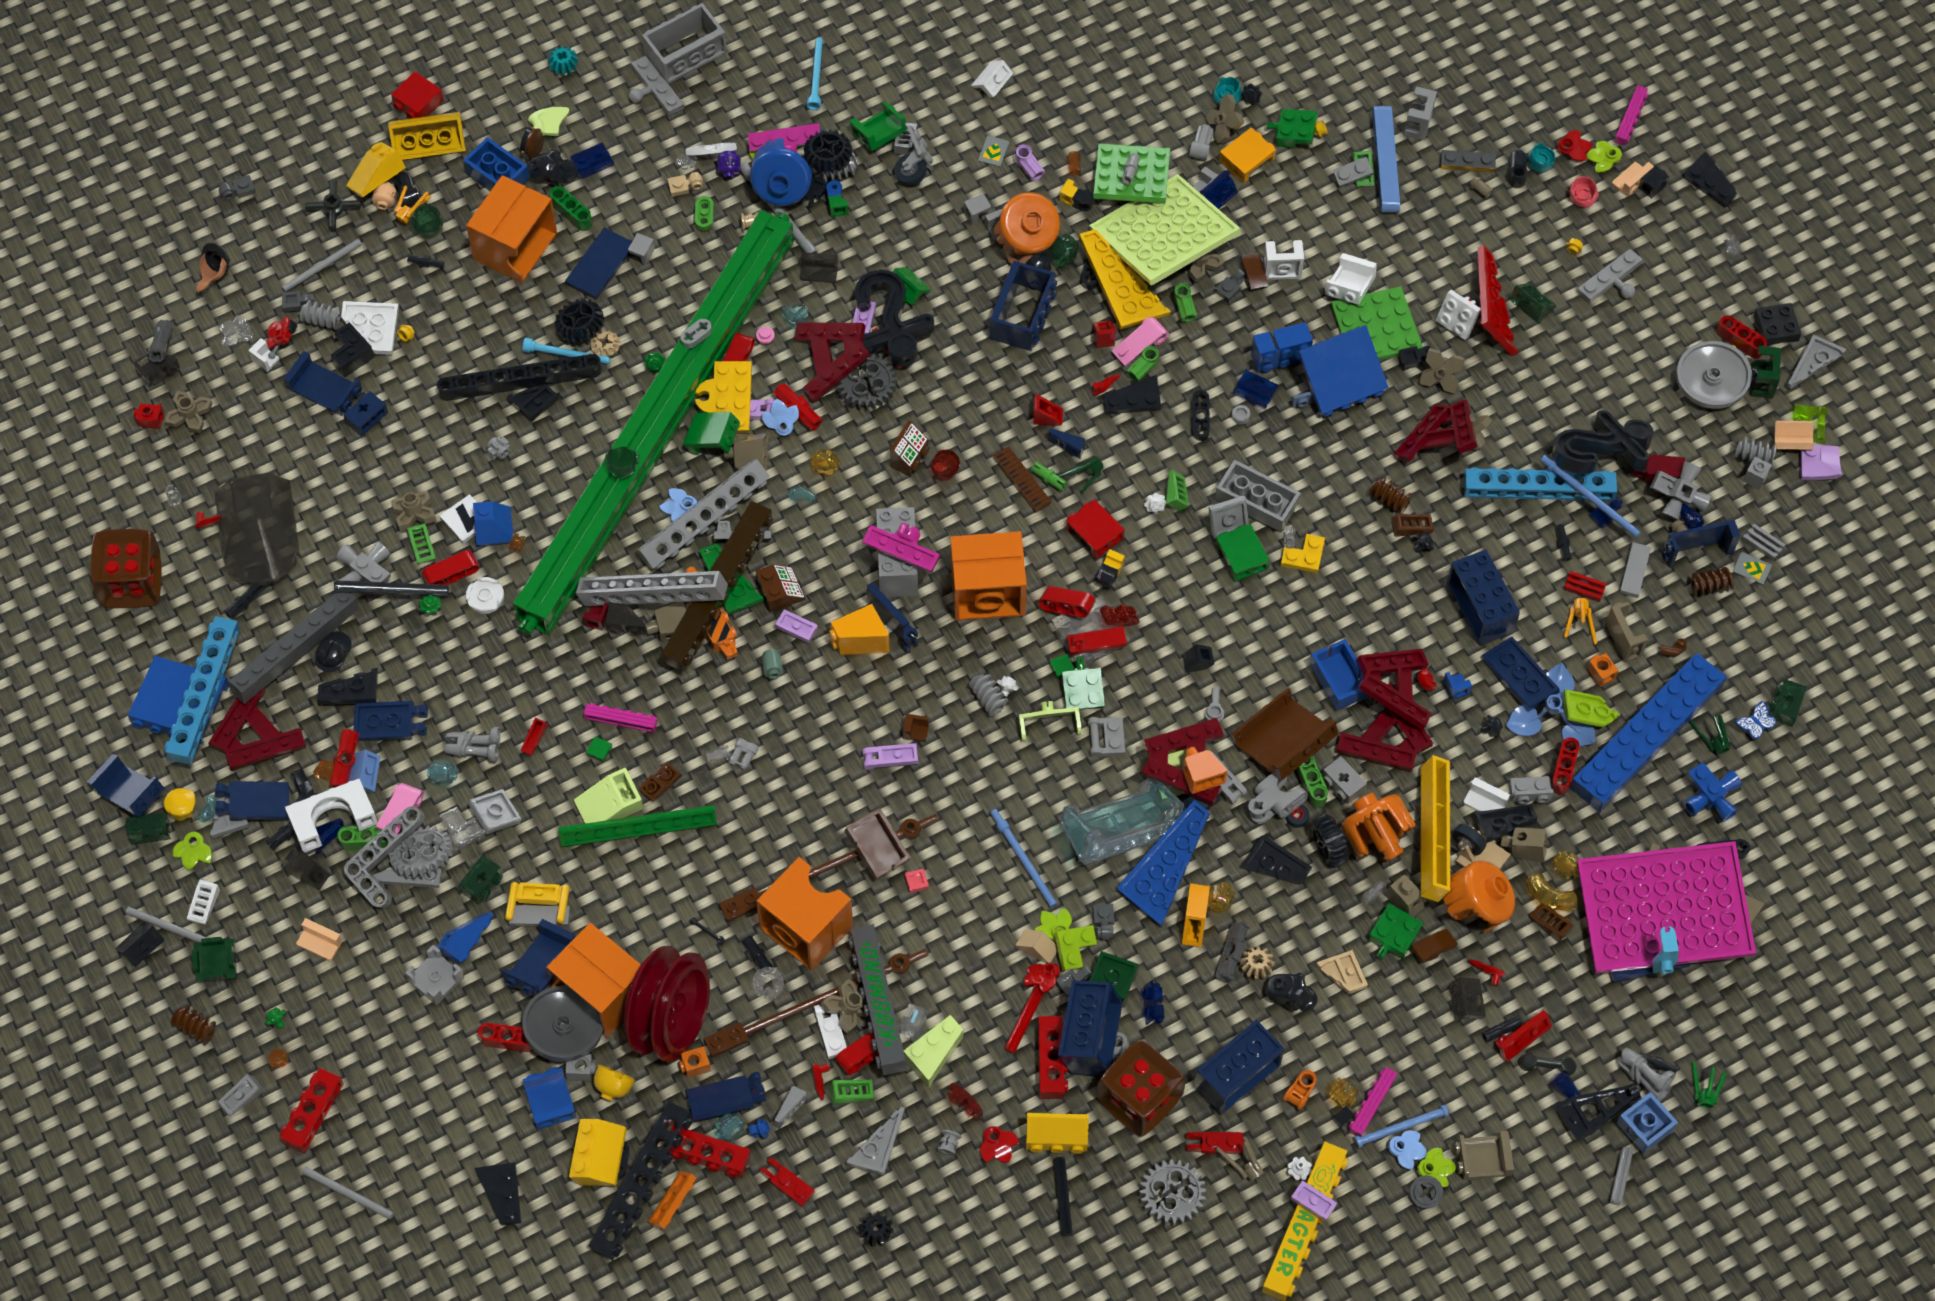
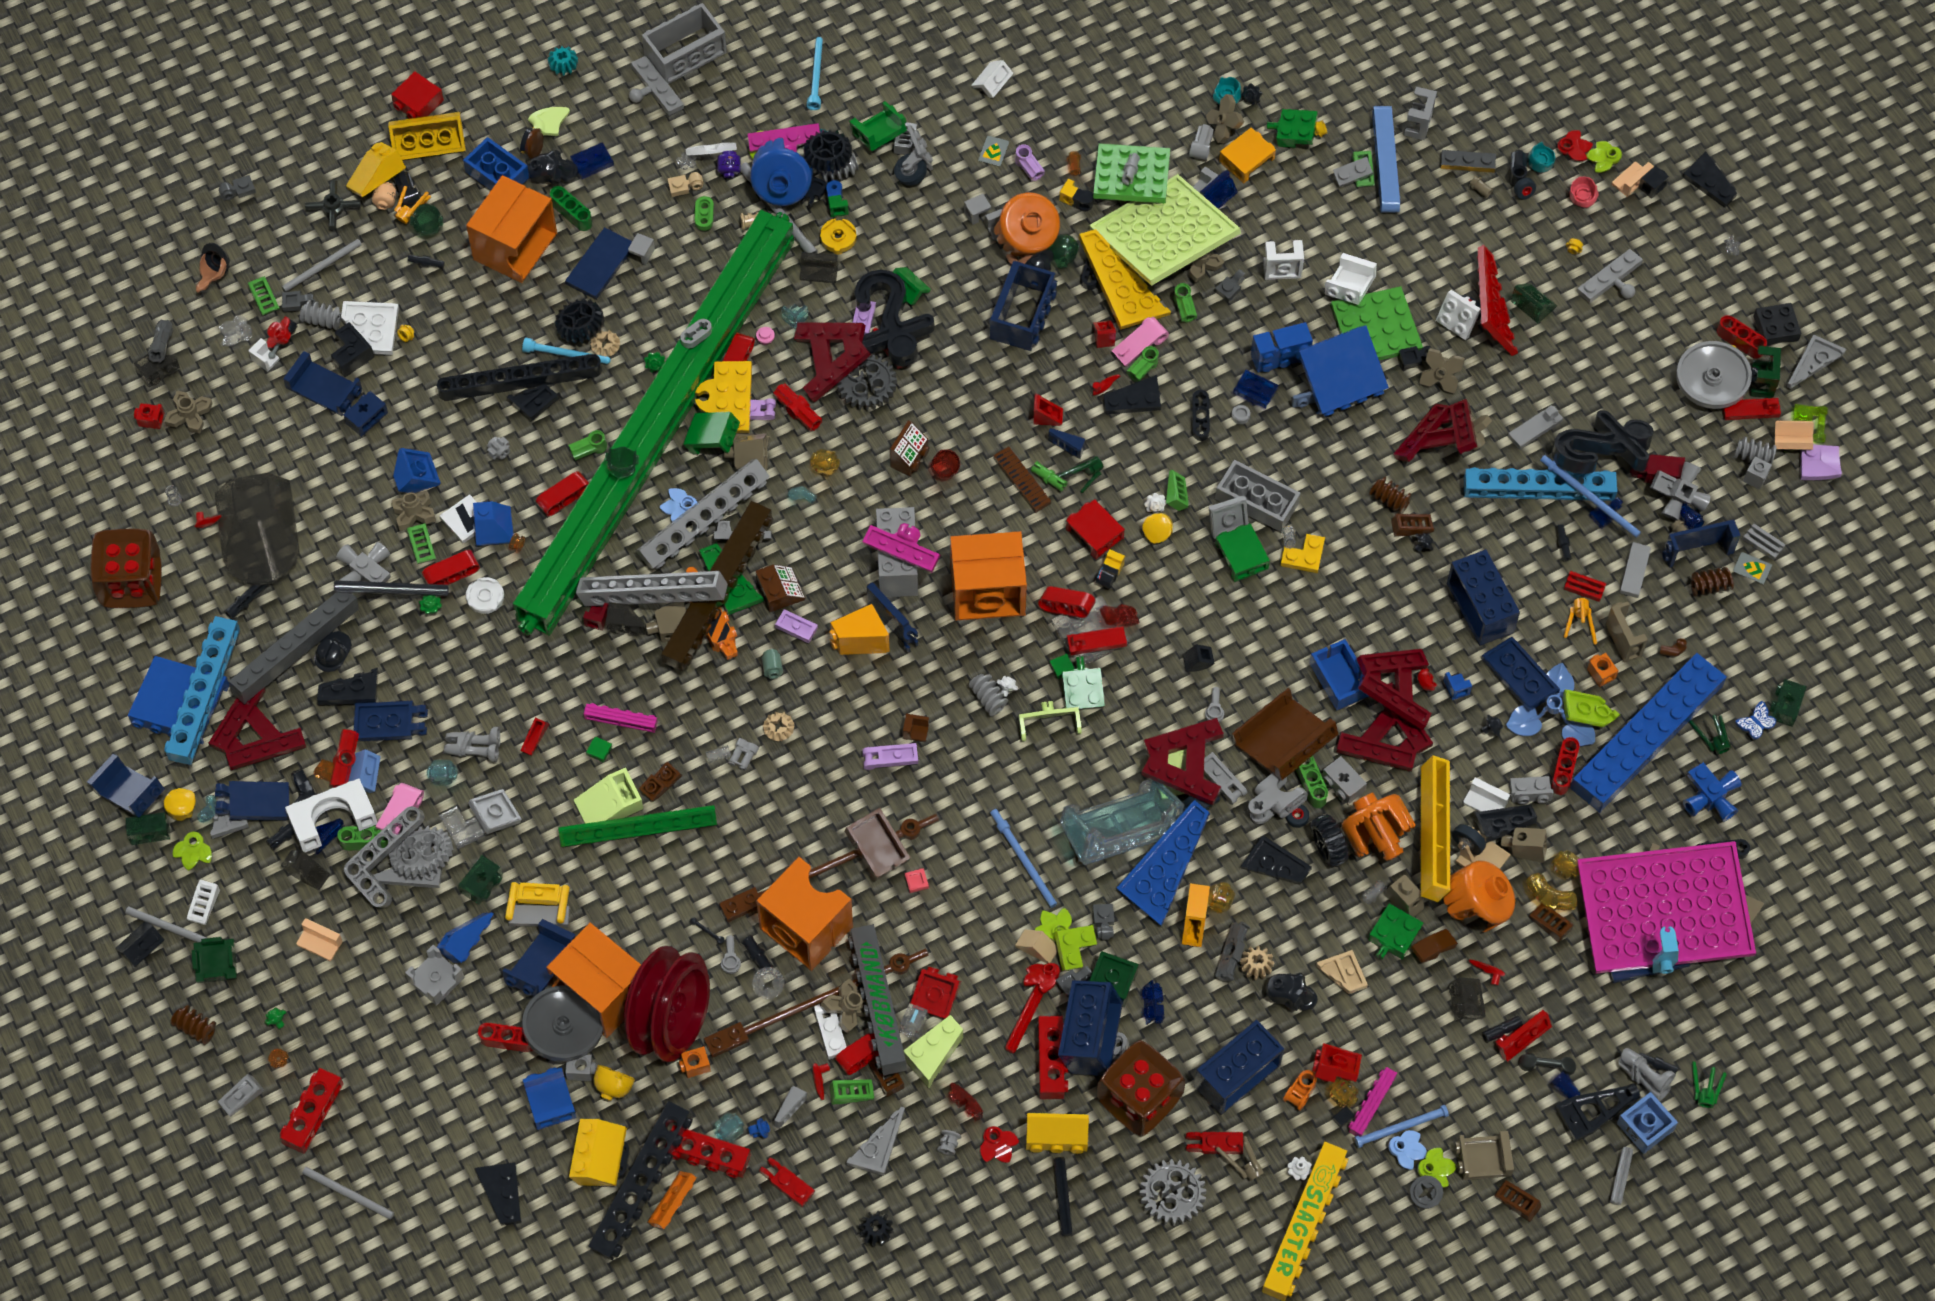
dark blue tile [686,1072,766,1122] -> none
light blue plate [762,399,799,436] -> none
light grey plate [1088,717,1125,757] -> none
orange torso [1183,747,1228,794] -> none
reddish brown slope [1241,252,1269,291] -> none
lavender plate [1291,1180,1337,1222] -> none
dark pink piece [1614,85,1649,146] -> none
none -> bright green slope [248,276,280,316]
none -> blue slope [393,448,441,493]
none -> red beam [536,471,589,516]
none -> bright green piece [569,430,607,460]
none -> light grey plate [721,935,741,974]
none -> tan gear [763,712,794,741]
none -> yellow plate [820,219,857,255]
none -> reddish brown slope [868,1058,904,1097]
none -> red plate [910,966,962,1019]
none -> yellow hair [1142,513,1173,544]
none -> red plate [1312,1043,1362,1082]
none -> reddish brown slope [1494,1180,1541,1222]
none -> light grey hinge [1508,405,1563,450]
none -> black wheel [1514,178,1536,200]
none -> red hinge [1722,398,1781,420]

